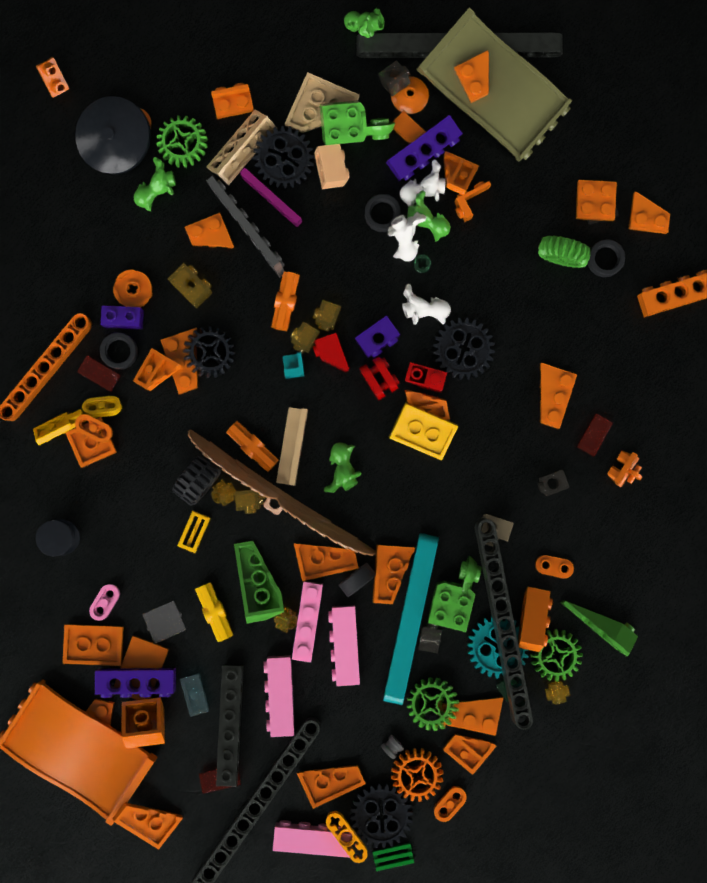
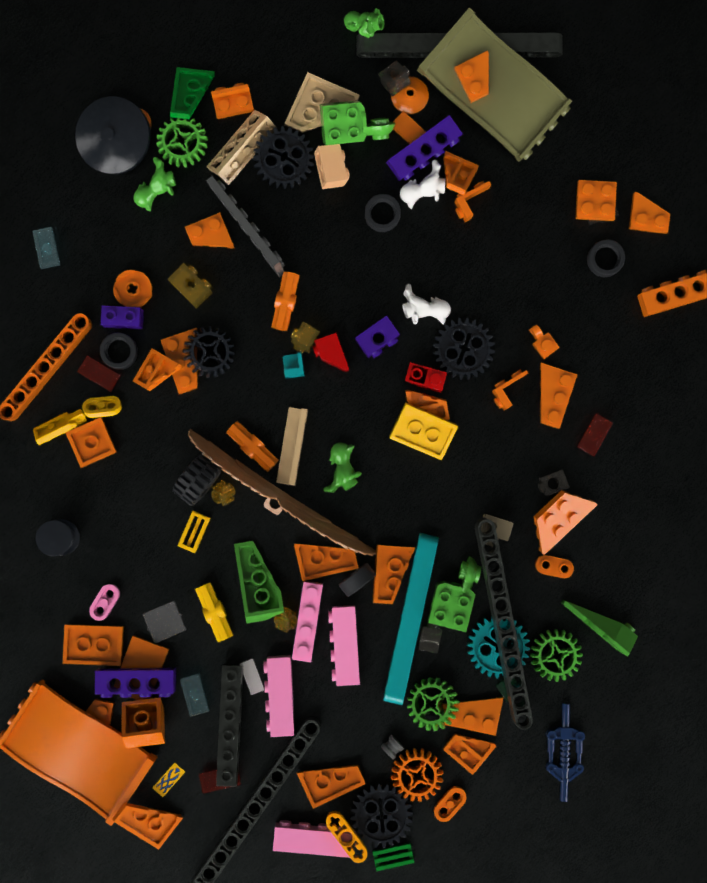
orange hips [36,57,69,98] -> none
orange plate [75,414,113,443] -> none
clear yellow brick [235,490,264,514] -> none
magenta tile [240,168,302,227] -> none
clear yellow brick [313,300,341,332] -> none
red brick [359,356,400,400] -> none
white animal [388,212,426,262] -> none
bright green animal [407,190,451,242] -> none
clear green bush [413,255,431,273] -> none
orange brick [518,587,553,652] -> none
bright green gear [538,236,591,268] -> none
clear yellow gear [545,681,570,704] -> none
orange hips [607,451,642,488] -> none
none -> clear light blue plate [32,227,60,269]
none -> yellow sticker [153,763,185,797]
none -> green wing [170,67,215,119]
none -> white sticker [240,659,264,695]
none -> orange bracket [492,370,528,410]
none -> orange plate [529,325,560,359]
none -> orange wing [534,490,597,555]
none -> dark blue bar [545,703,585,802]

